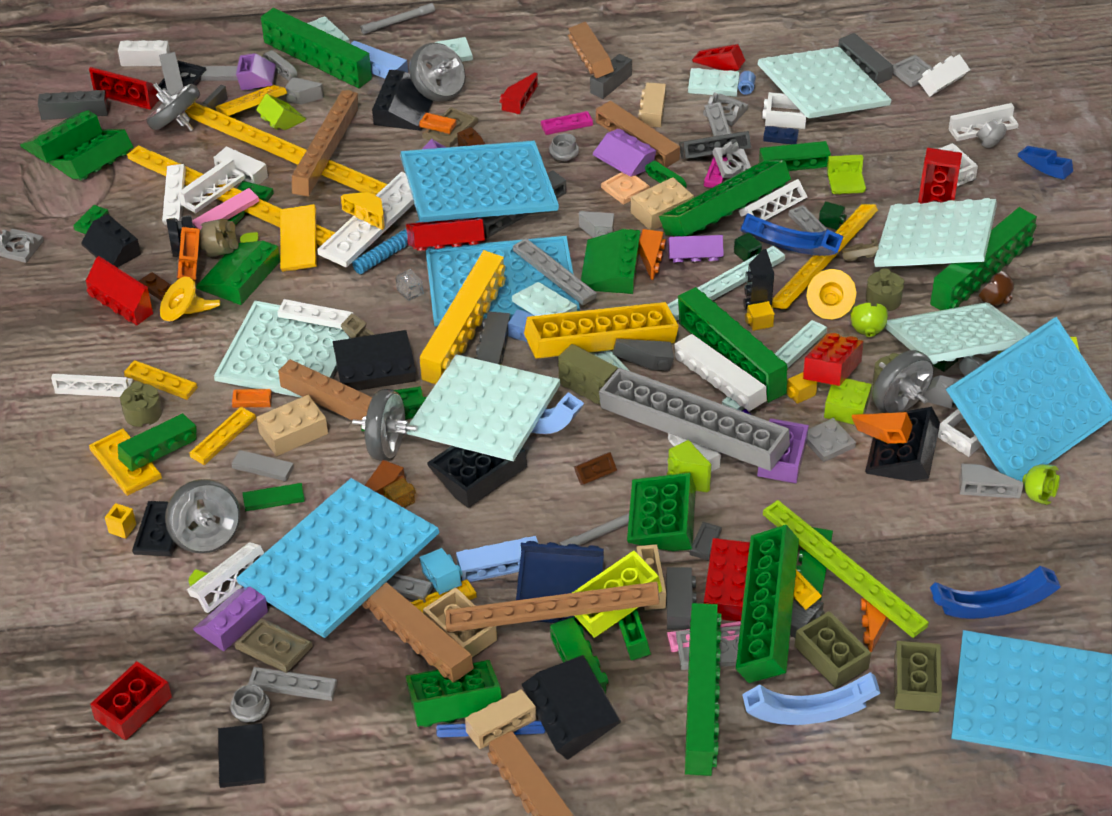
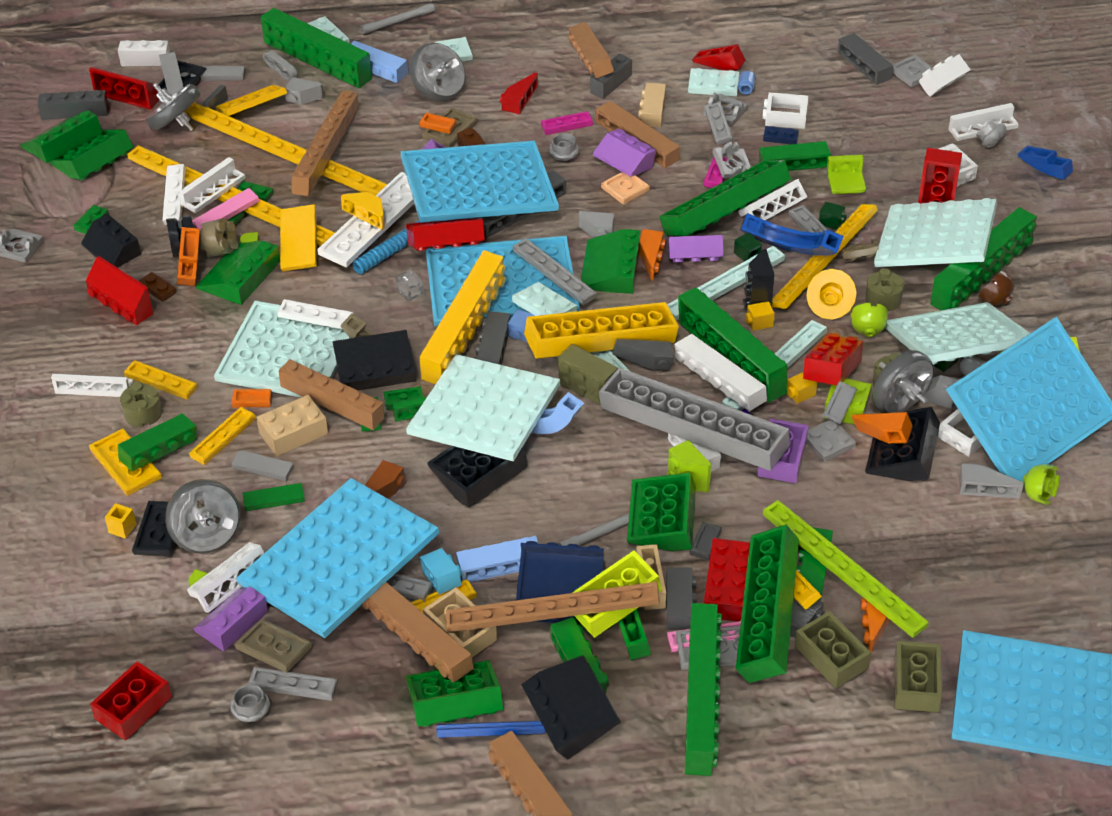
yellow piece [160,277,220,322] -> none
white brick [213,146,268,185] -> none
black tile [218,723,265,788] -> none
medium lavender slope [236,53,276,90] -> none
lime slope [256,93,306,130] -> none
wheel [352,389,418,461] -> none
black slope [372,70,433,131] -> none
clear yellow brick [383,478,416,508] -> none
tan brick [465,689,536,749] -> none
reddish brown plate [573,452,617,485] -> none
tan brick [631,178,694,230] -> none
green beam [645,161,687,188] -> none
dark grey brick [679,131,751,159] -> none
light blue arch [742,672,881,725] -> none
light aqua plate [758,47,891,119] -> none
blue arch [930,566,1061,619] -> none
none -> tile [823,381,857,424]

